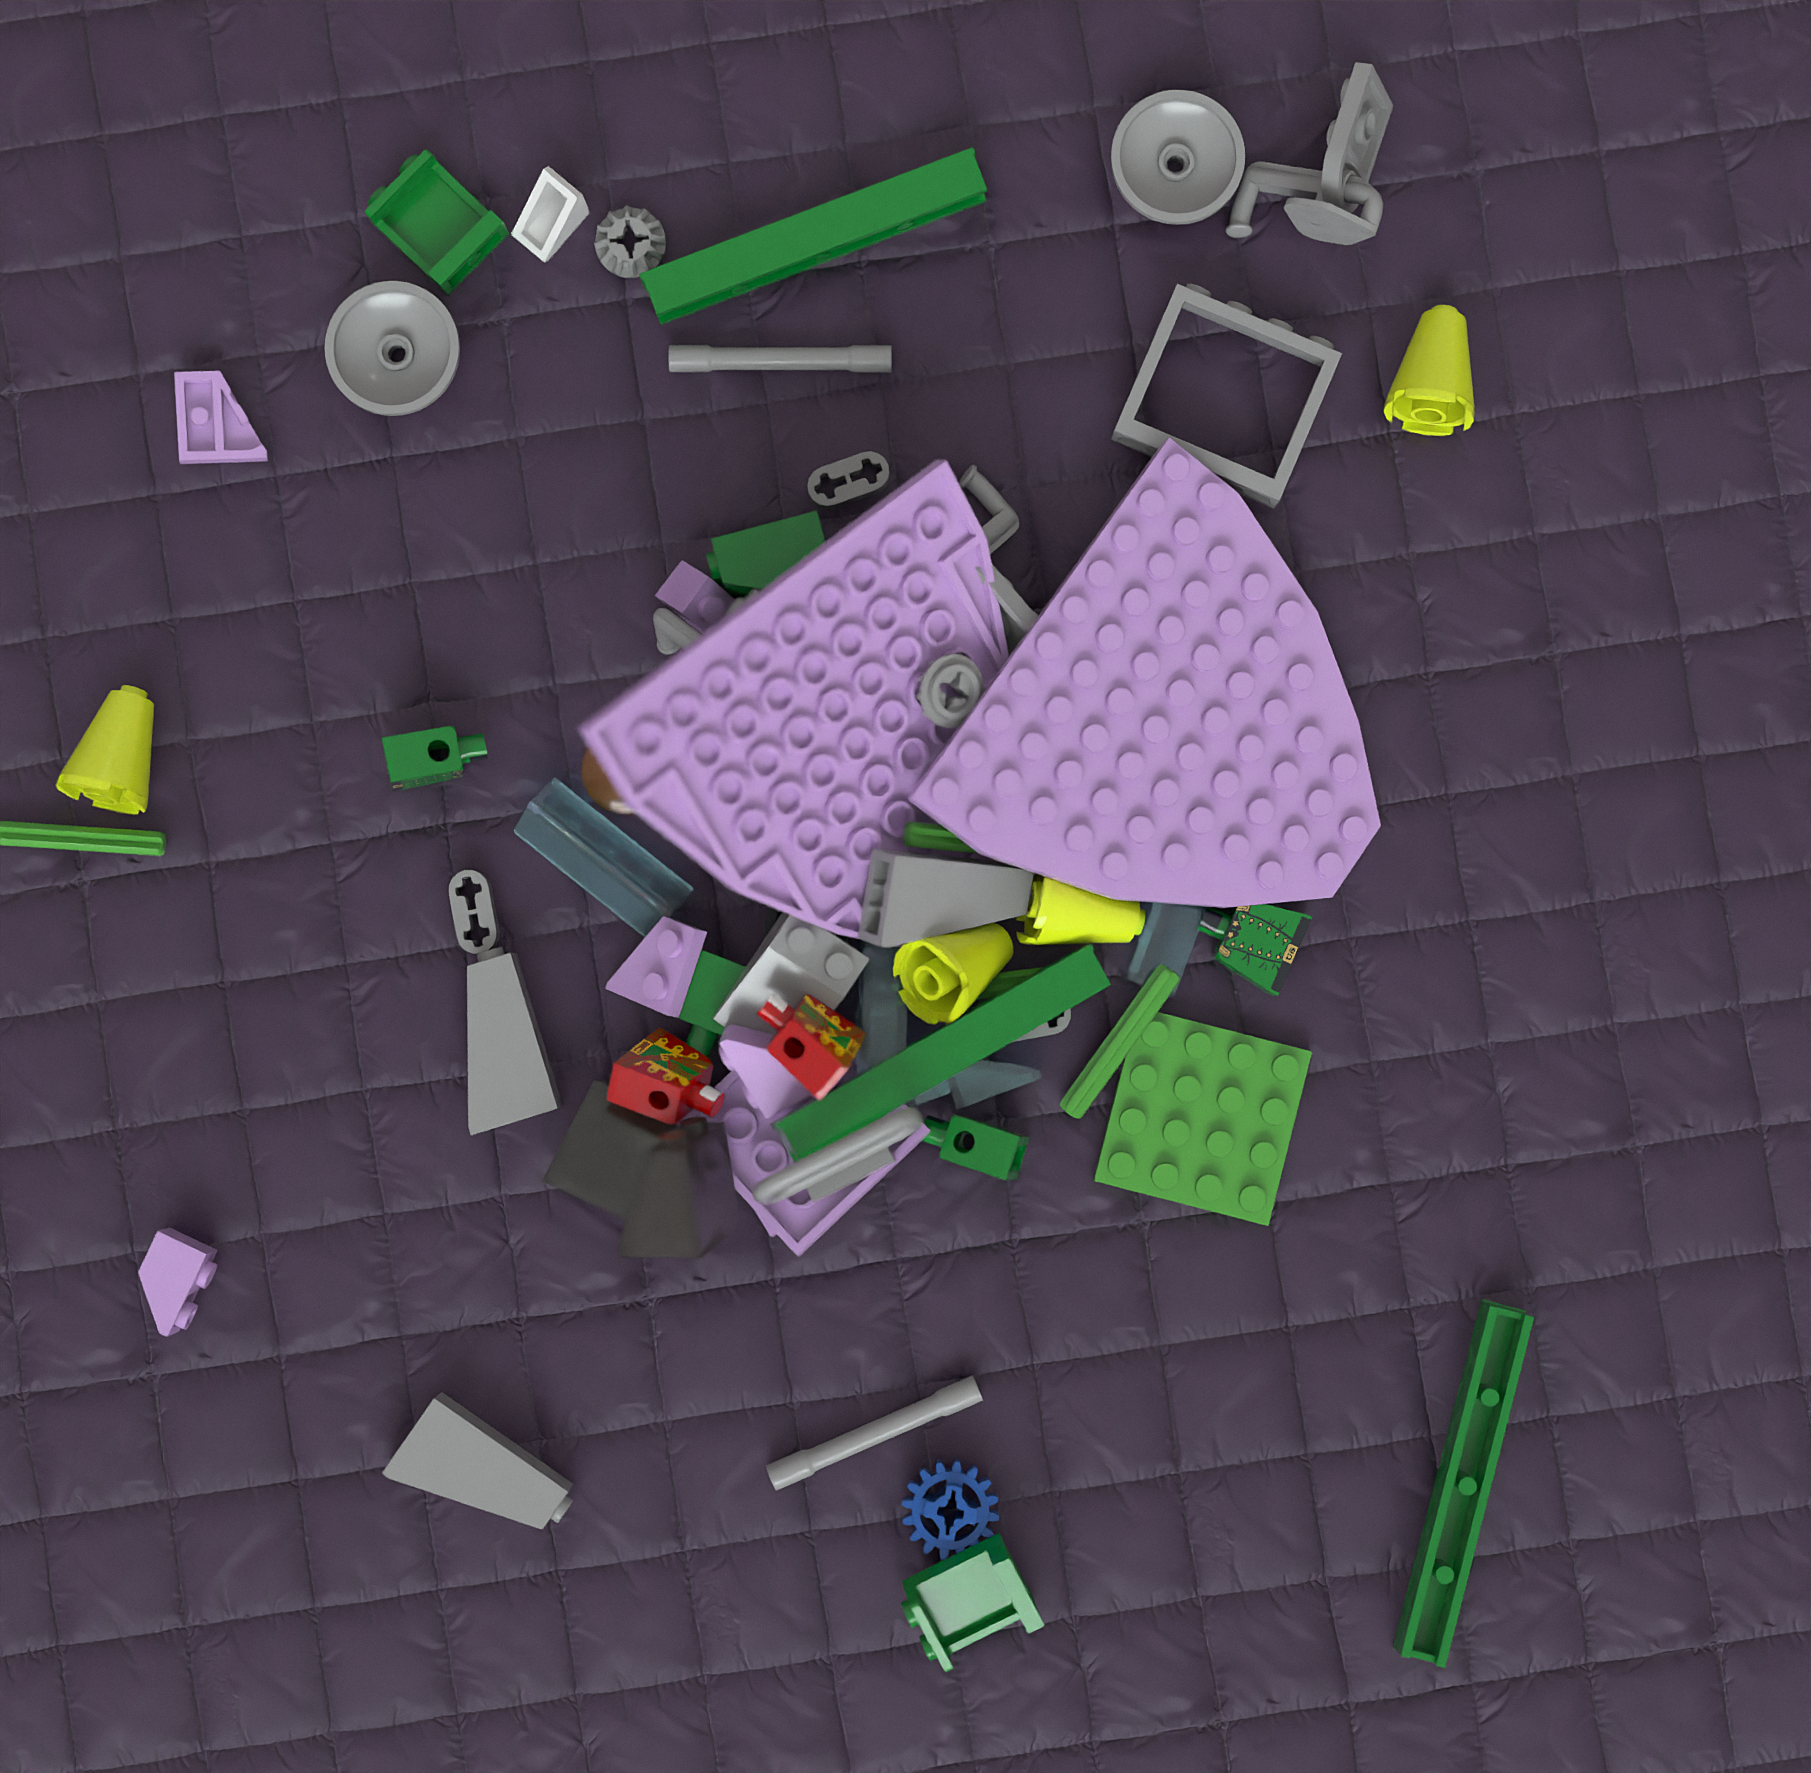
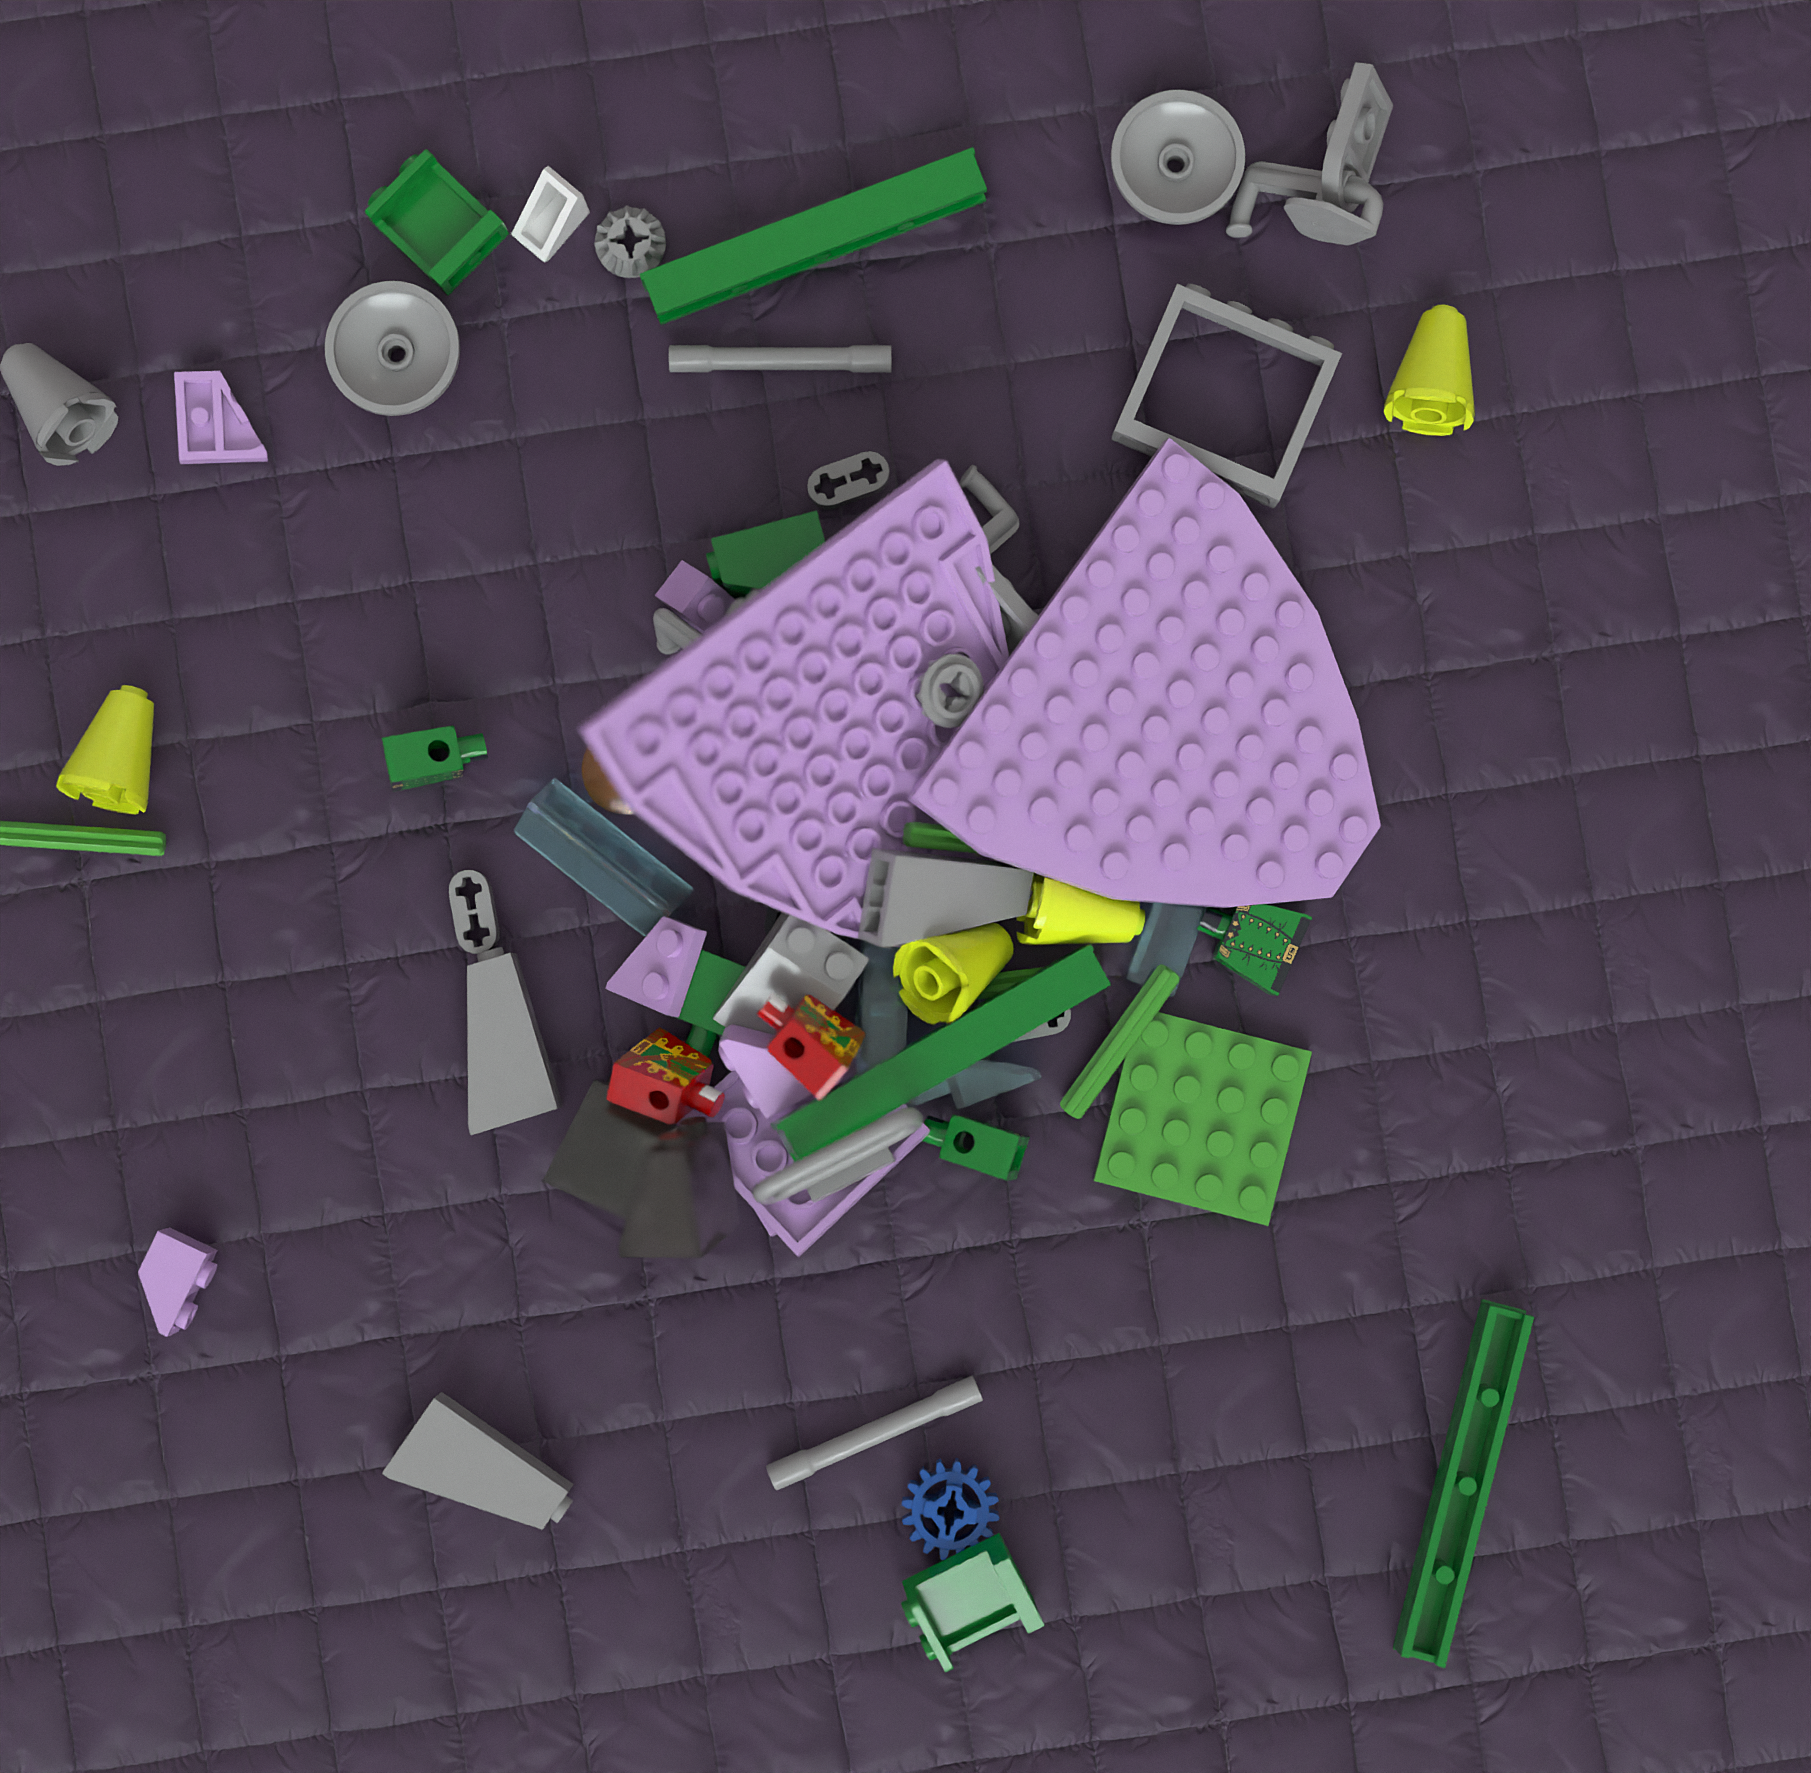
none -> light grey cone [0,343,119,466]

